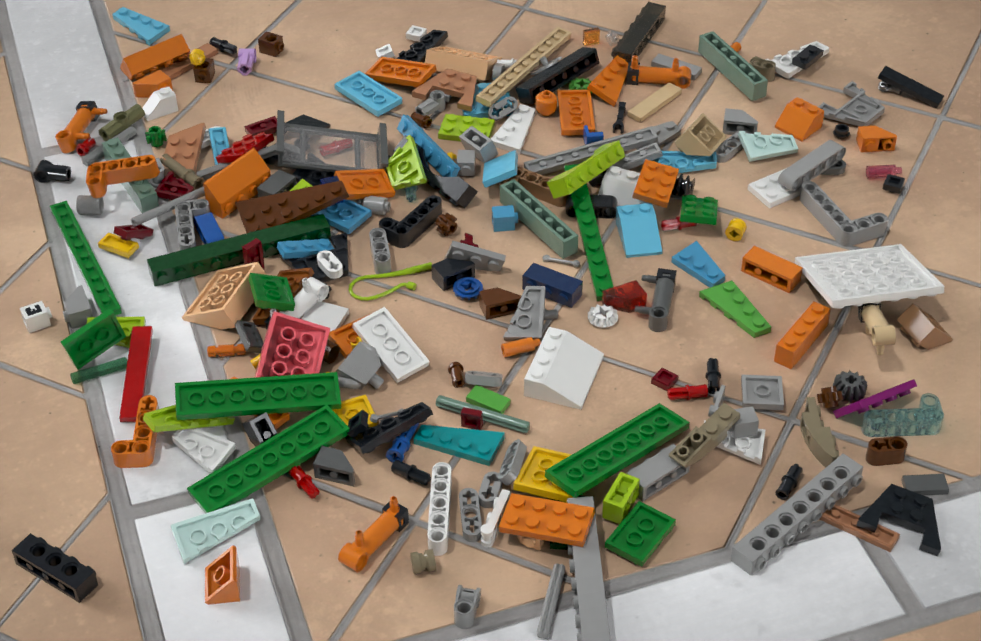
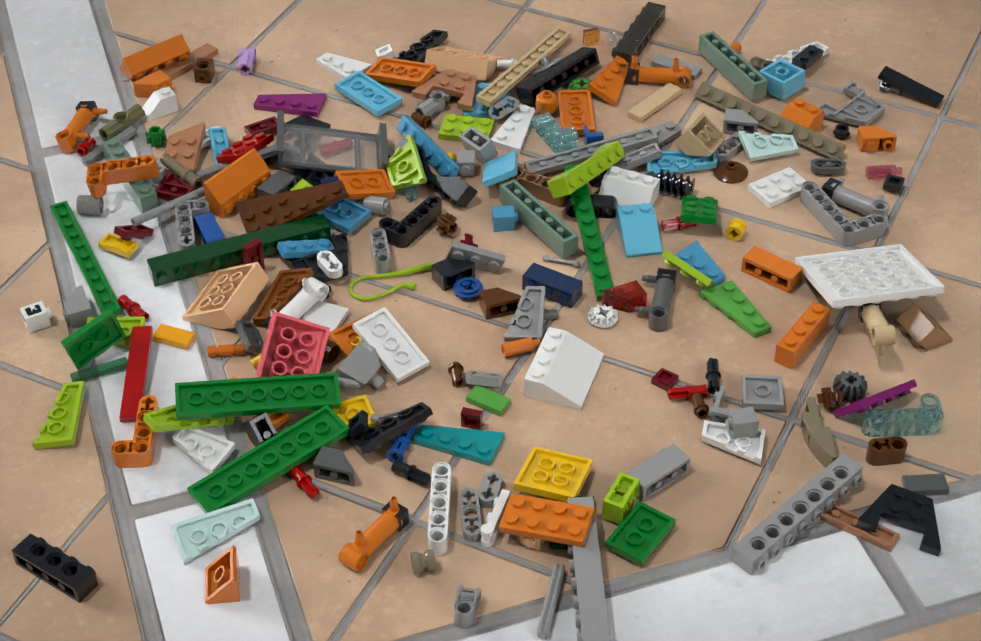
black piece [33,160,71,183] -> none
medium azure wing [112,7,170,46] -> none
yellow plate [189,49,205,66] -> none
black axle [209,37,237,55] -> none
green plate [248,273,295,312] -> none
reddish brown brick [258,31,284,57] -> none
white plate [406,25,427,42] -> none
sand green axle [436,395,530,433] -> none
light grey beam [492,63,505,80] -> none
light grey beam [498,439,527,485] -> none
green plate [545,403,690,498] -> none
black piece [613,102,626,134] -> none
orange plate [632,159,679,208] -> none
dark tan slope [668,403,741,468] -> none
black axle [775,464,803,500] -> none
light grey beam [778,140,846,192] -> none
none -> lime wing [32,381,86,450]
none -> red pin [117,294,149,322]
none -> light orange tile [152,324,196,350]
none -> magenta wing [253,93,327,118]
none -> white wing [315,52,372,79]
none -> clear light blue beam [531,112,578,153]
none -> lime wing [661,249,714,288]
none -> reddish brown pin [690,393,709,418]
none -> dark tan plate [694,81,846,159]
none -> reddish brown dish [713,161,748,184]
none -> medium azure slope [758,59,805,100]
none -> light grey piece [822,178,889,216]

